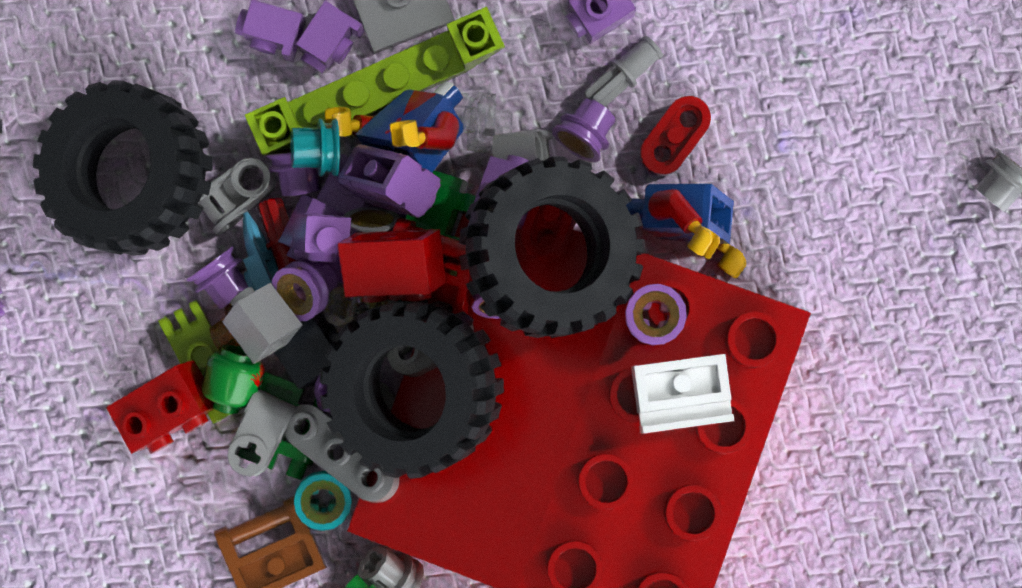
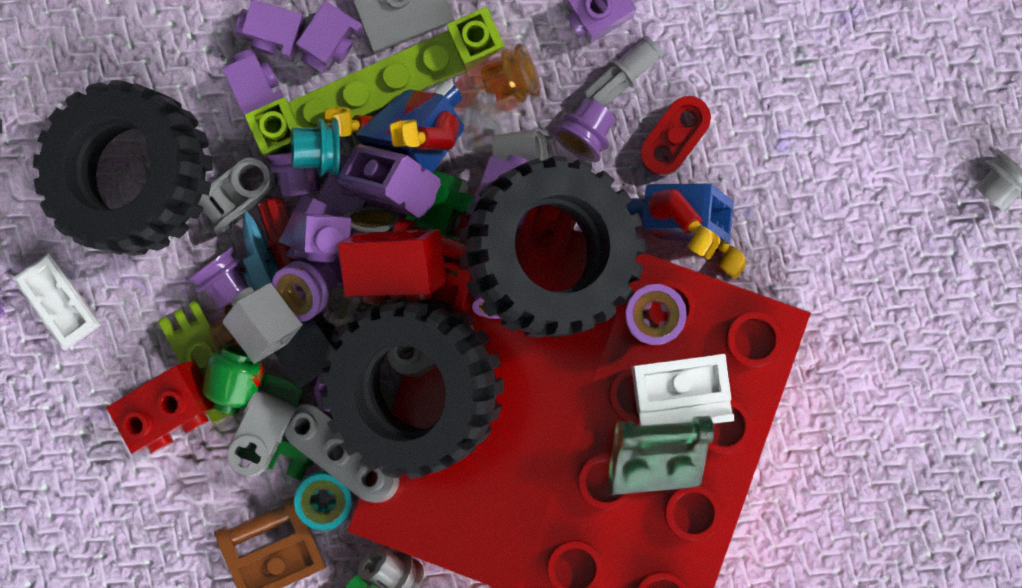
none -> white plate [12,253,101,351]
none -> medium lavender brick [223,49,285,117]
none -> clear orange piece [481,43,540,102]
none -> clear green plate [607,415,714,495]

